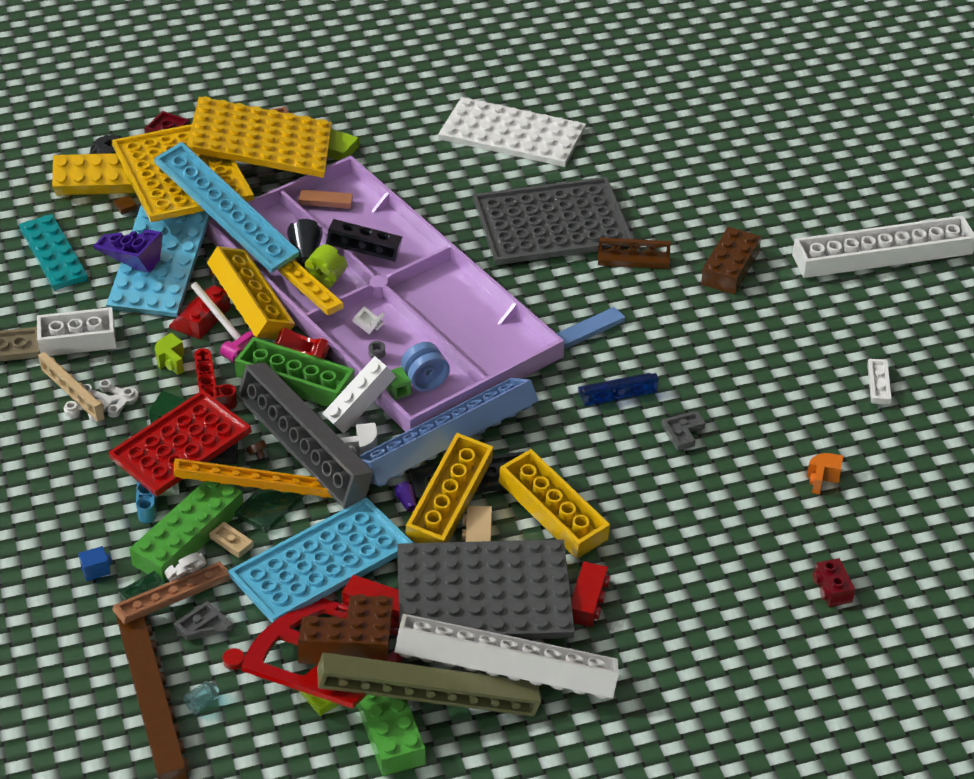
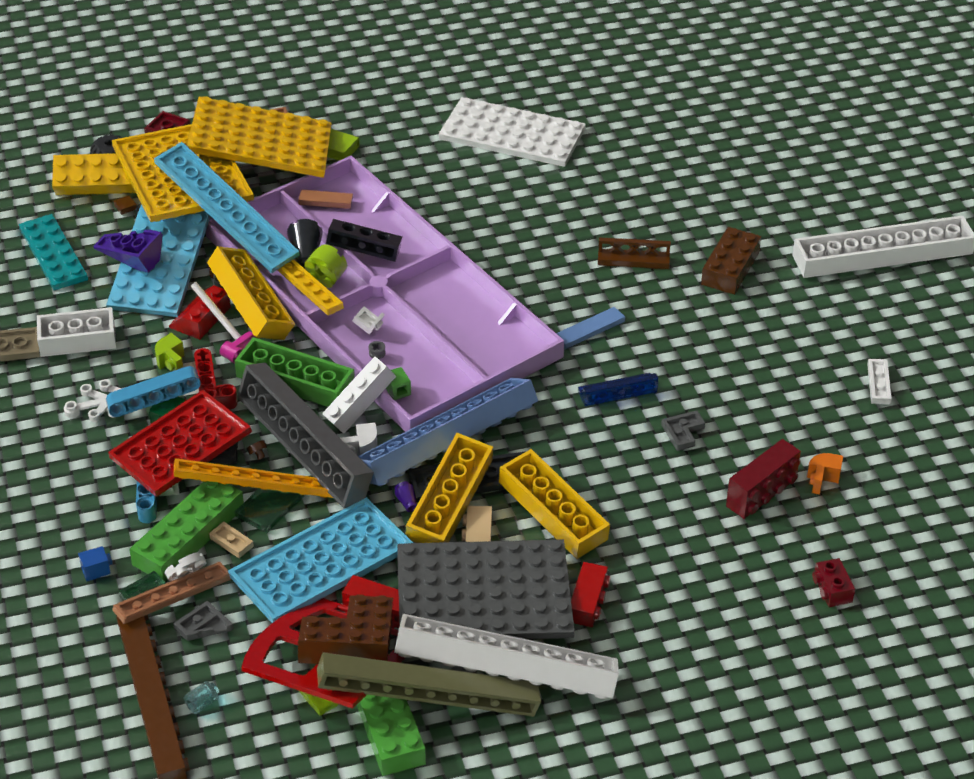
tan plate [38,352,105,422] -> none
red tile [223,648,244,670] -> none
red arch [274,328,330,359] -> none
medium blue wheel [401,342,450,391] -> none
dark grey plate [473,177,633,265] -> none
none -> dark azure beam [106,366,201,417]
none -> dark red brick [726,439,801,519]

